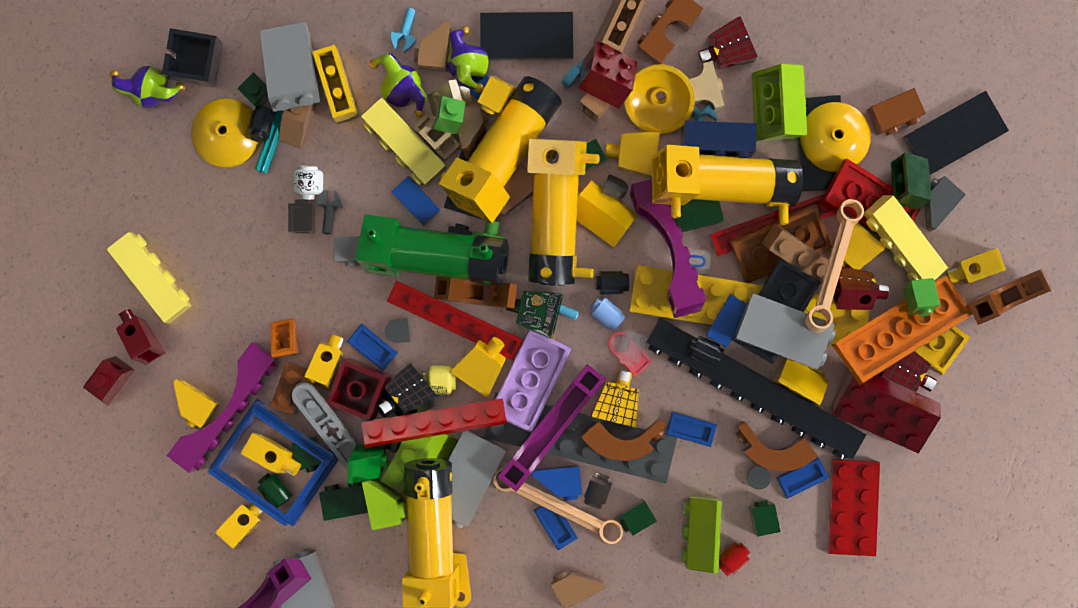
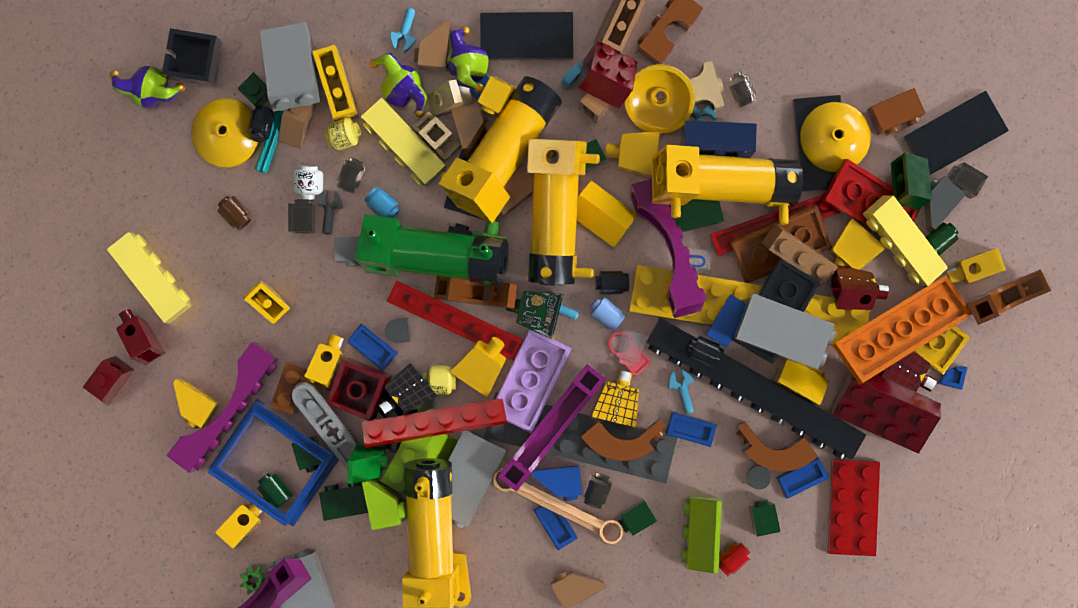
yellow torso [240,433,301,476] -> none
orange slope [271,318,301,358] -> none
blue tile [391,176,440,226] -> none
bright green brick [433,96,465,134] -> none
dark grey tile [602,174,628,199] -> none
dark red torso [698,16,758,70] -> none
lime slope [752,64,807,142] -> none
light nougat piece [805,199,864,333] -> none
bright green brick [903,278,940,317] -> none
none -> reddish brown brick [217,196,252,231]
none -> bright green gear [240,566,267,595]
none -> yellow slope [242,280,290,325]
none -> light yellow head [325,117,361,151]
none -> clear smoke brick [336,157,366,194]
none -> dark azure brick [364,187,399,218]
none -> medium azure bar [669,369,694,414]
none -> clear smoke brick [726,71,757,108]
none -> dark green brick [925,222,959,256]
none -> blue tile [937,366,968,390]
none -> clear smoke brick [947,162,988,199]

